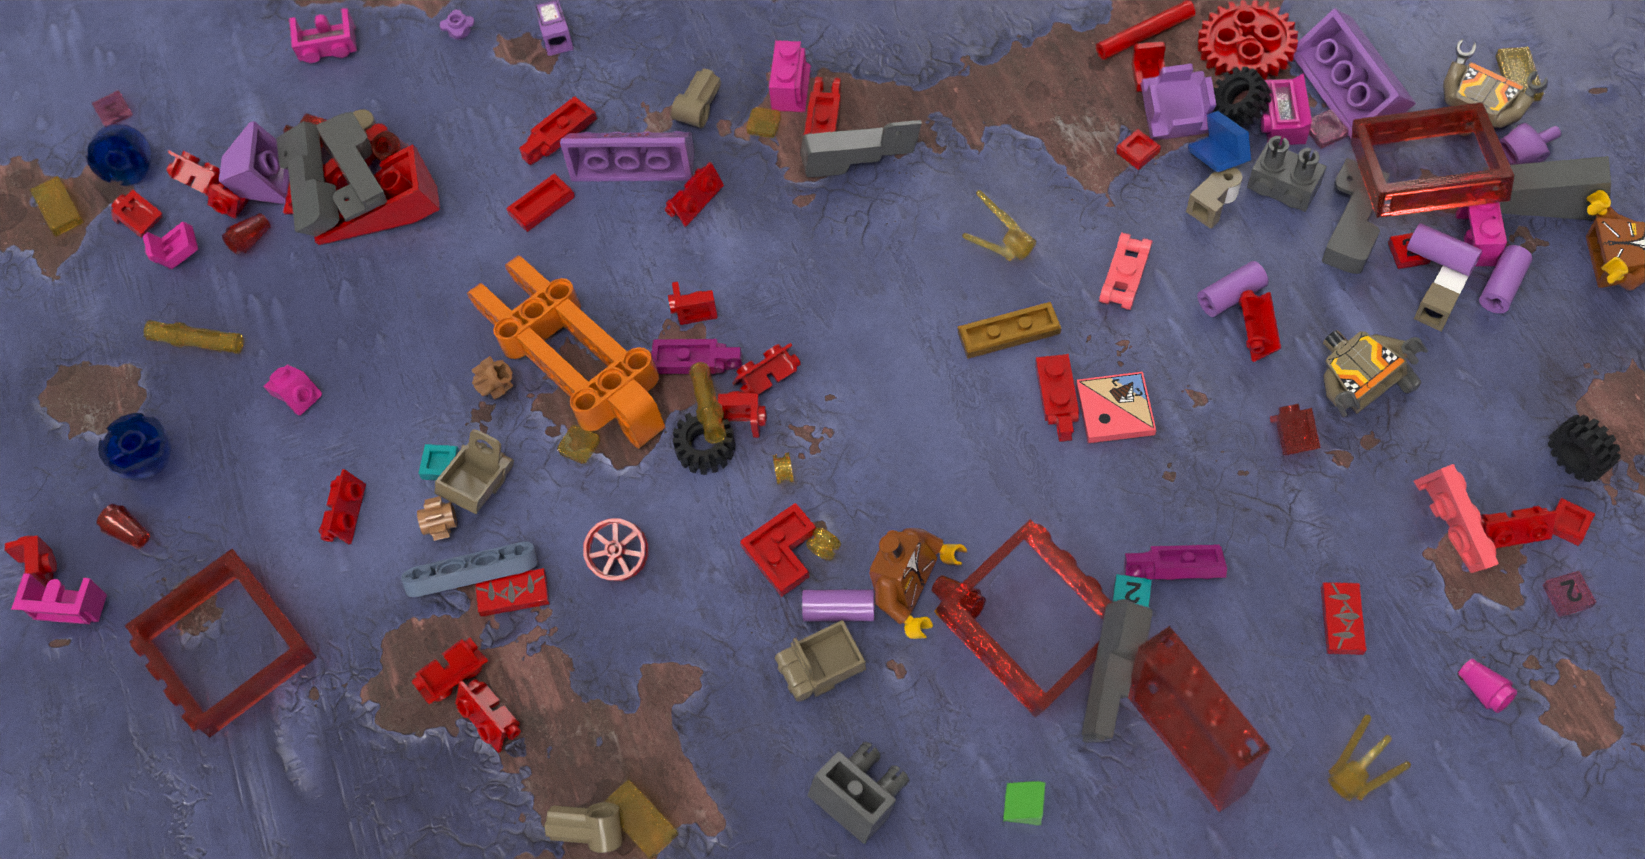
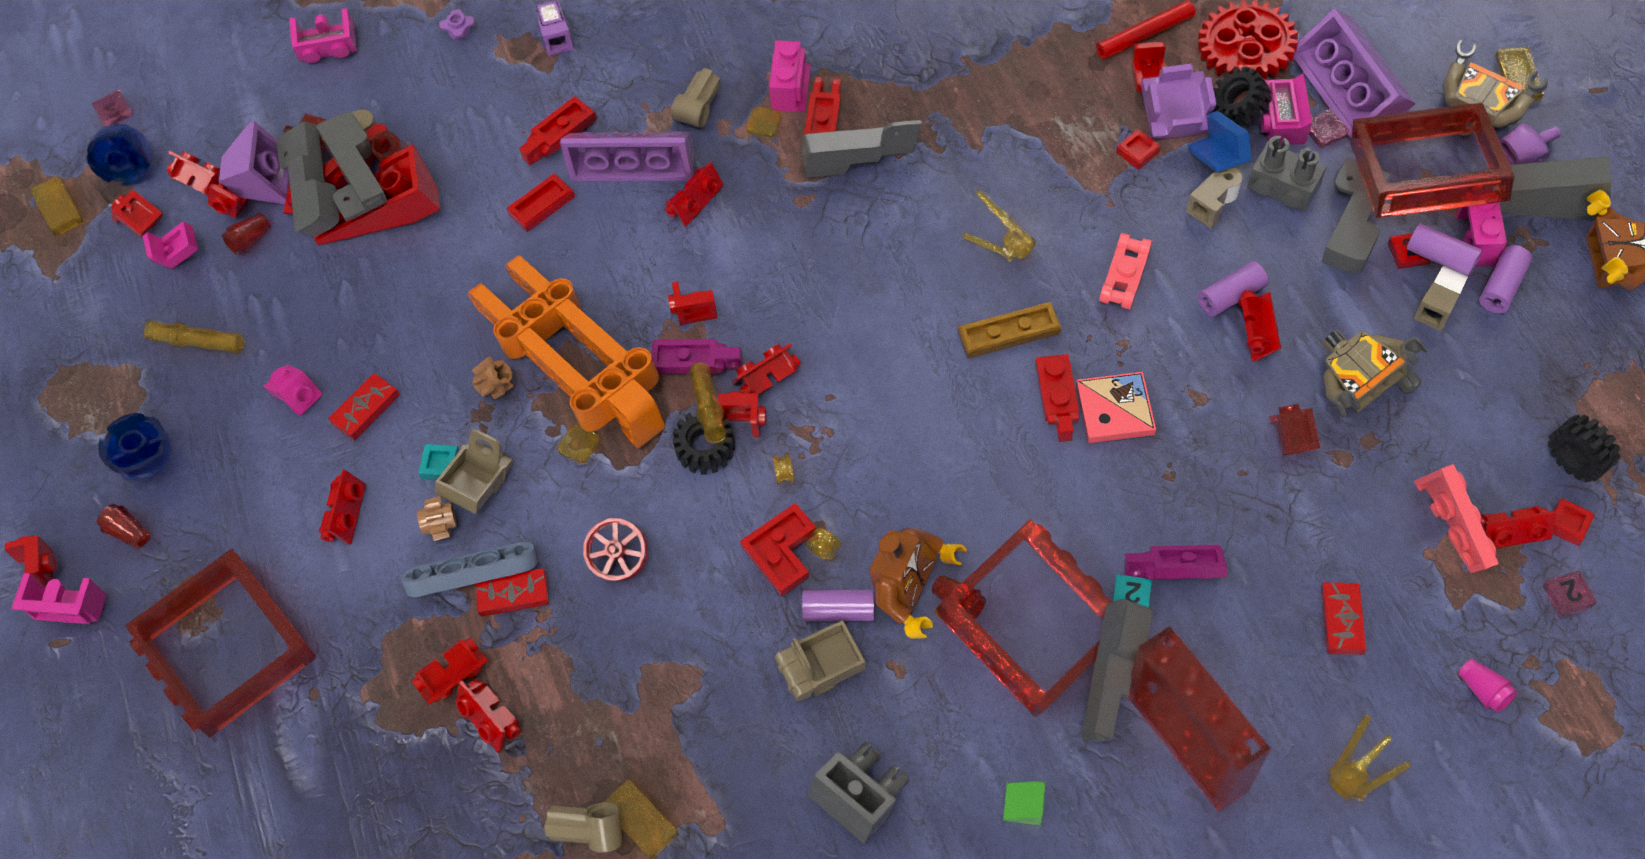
none -> red tile [328,373,400,441]

